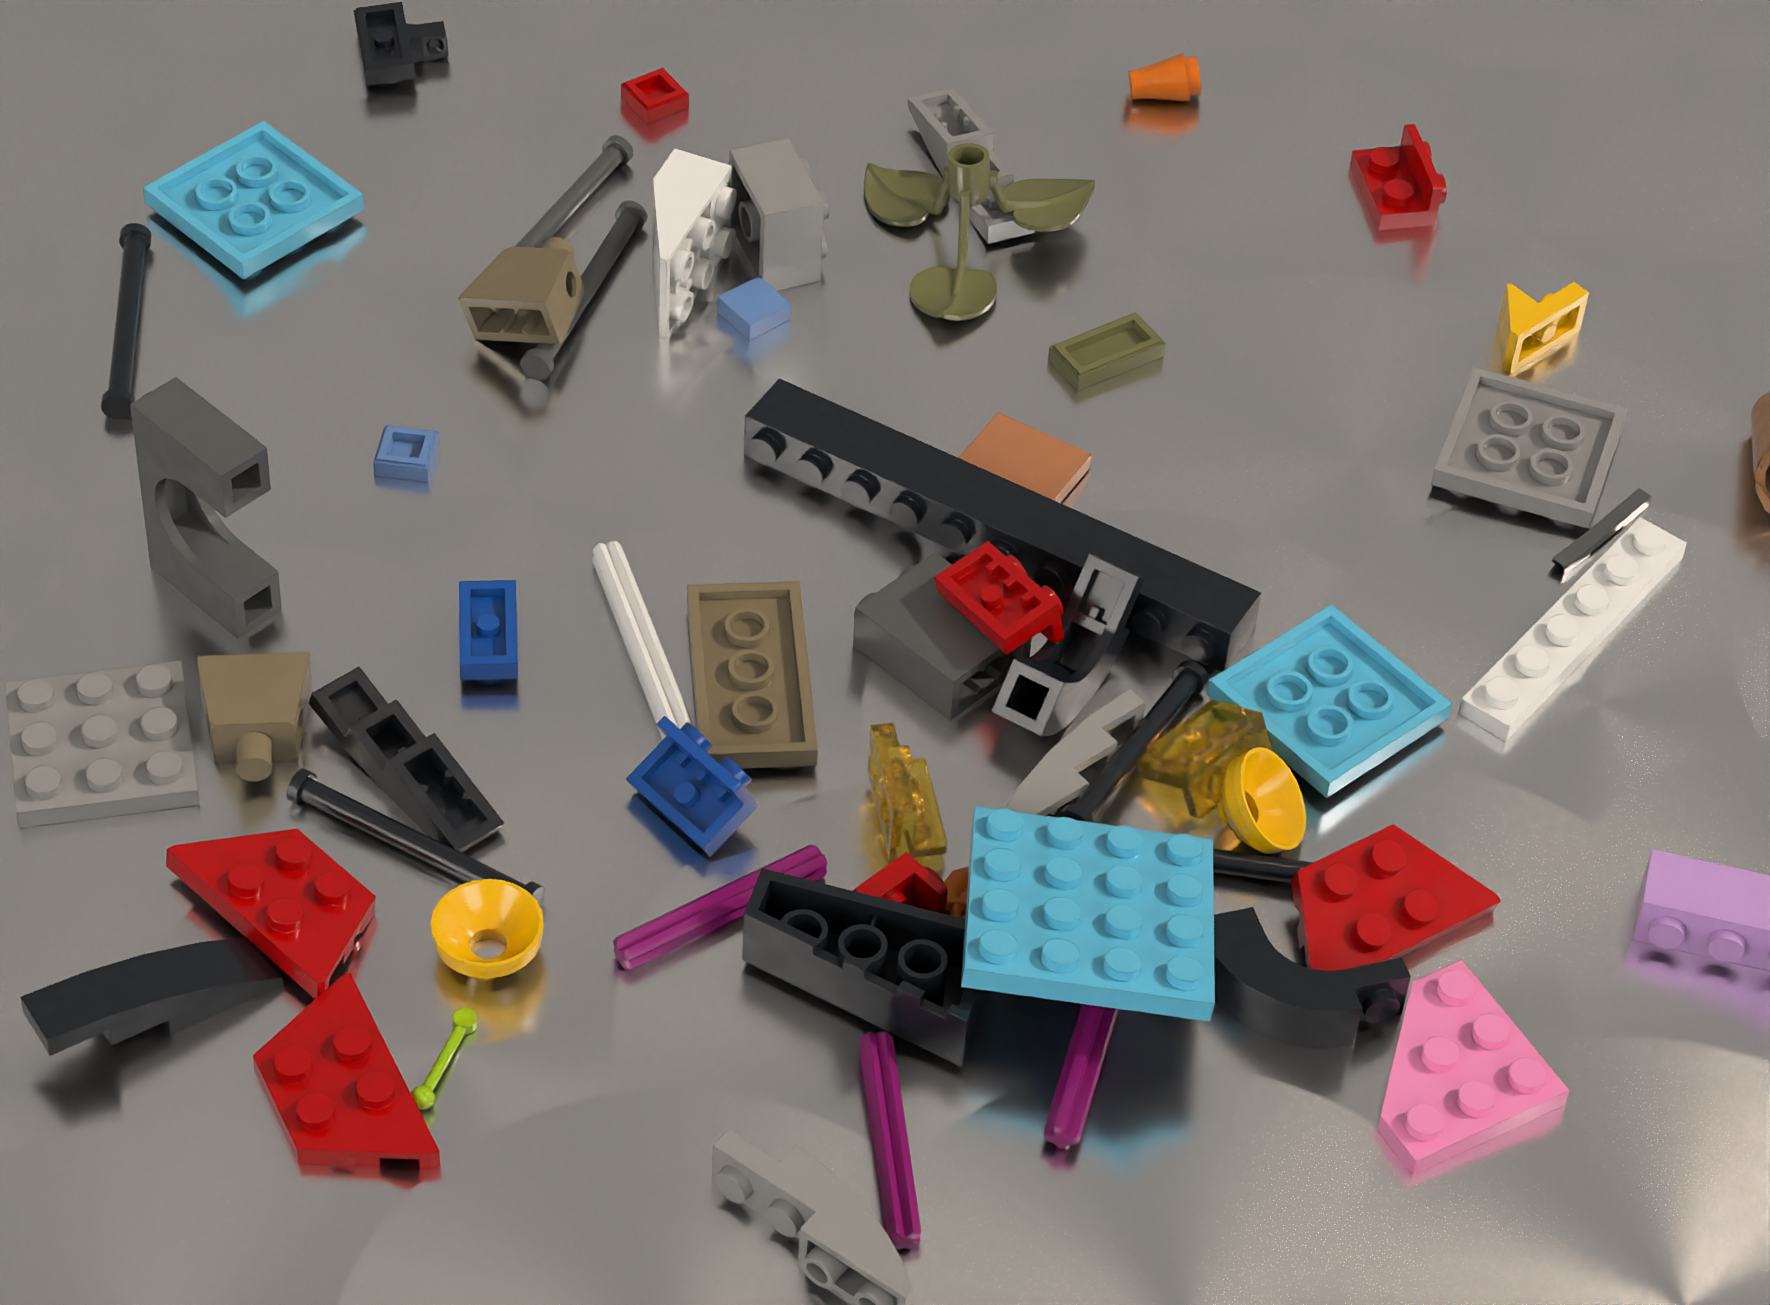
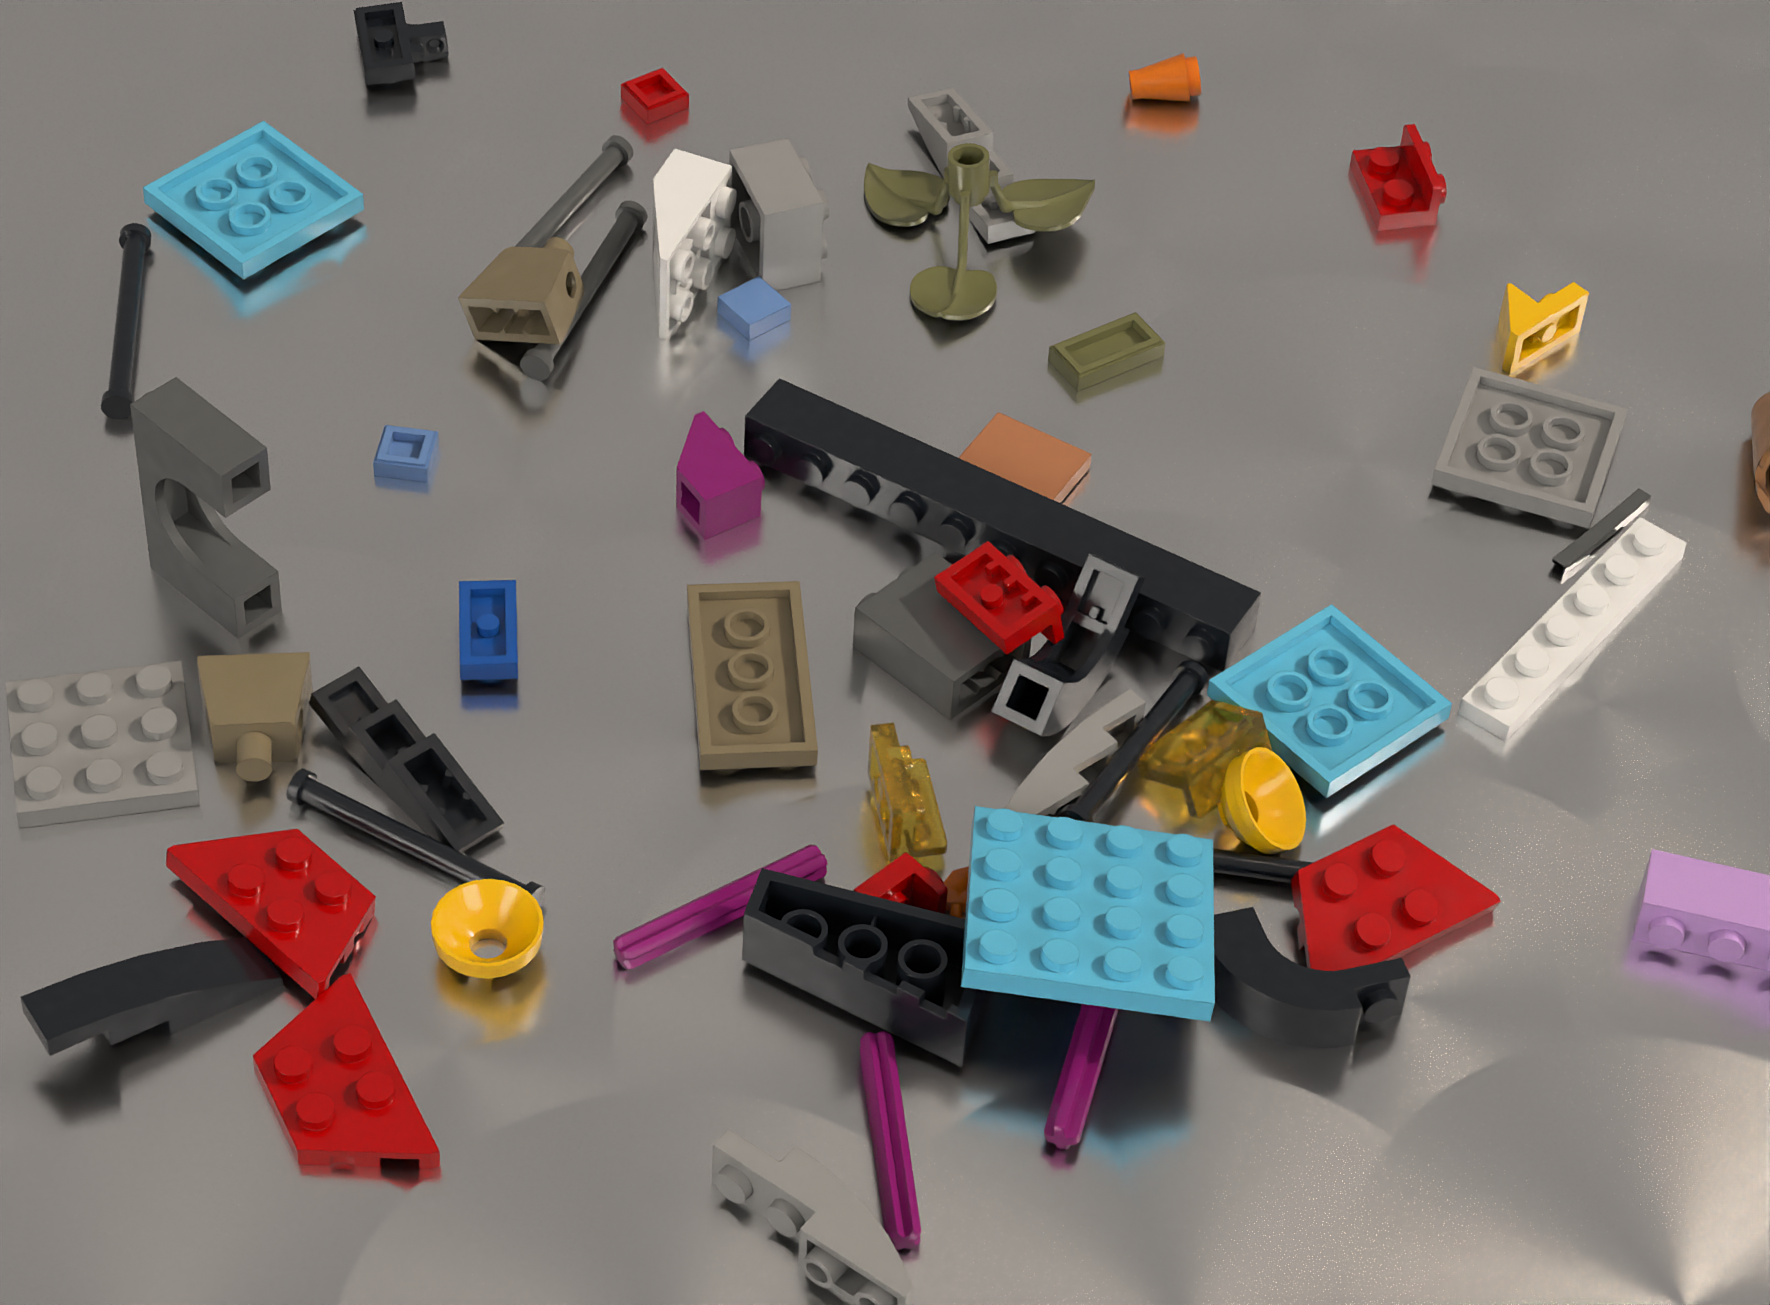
lime hinge [411,1008,477,1110] -> none
white axle [592,540,694,740] -> none
blue bracket [626,716,759,857] -> none
bright pink plate [1377,960,1570,1176] -> none
none -> magenta slope [676,411,765,540]

